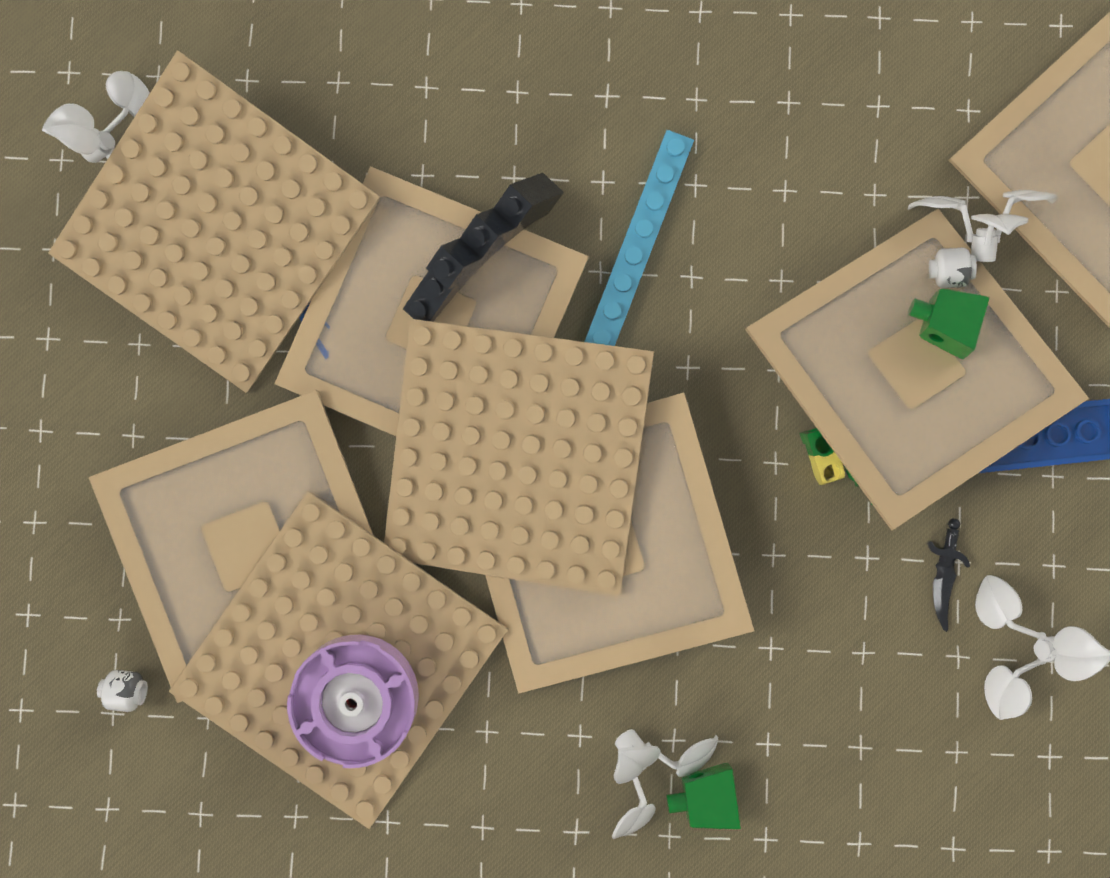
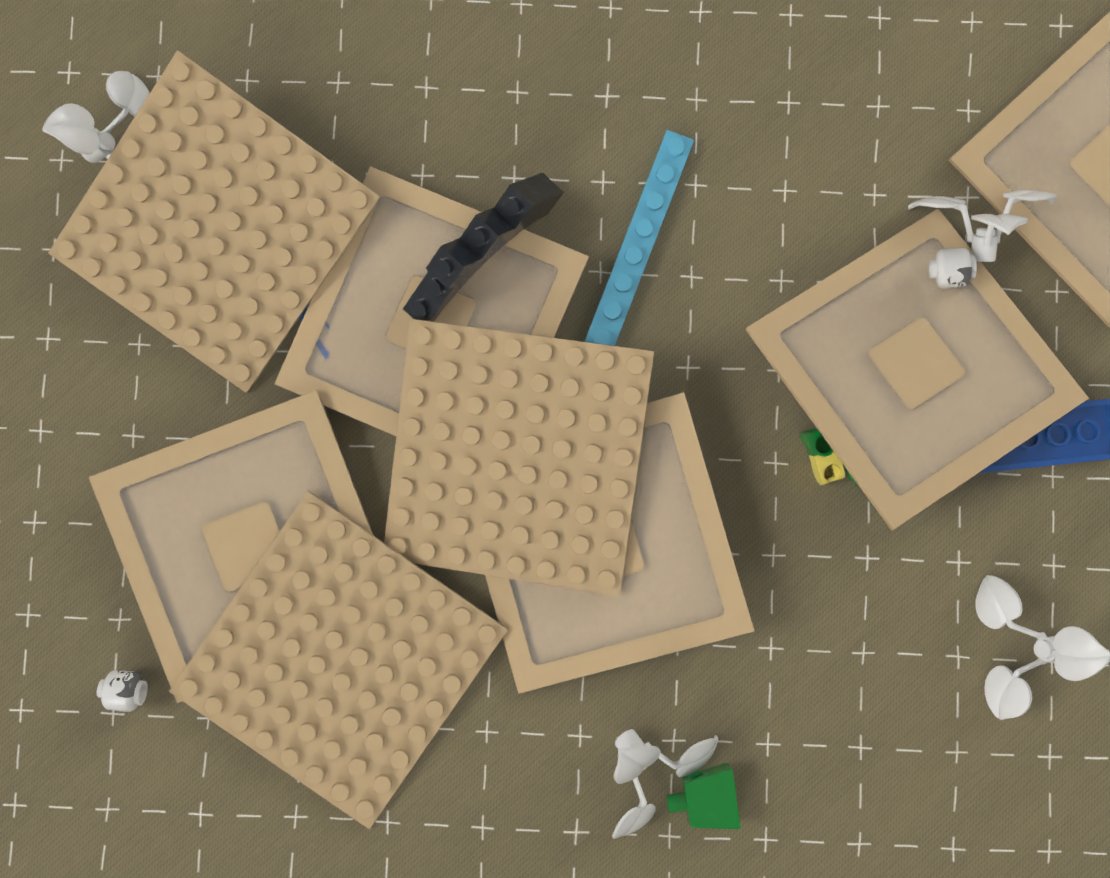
lavender piece [287,635,419,768] -> none
green torso [908,289,990,360] -> none
black piece [927,518,970,632] -> none

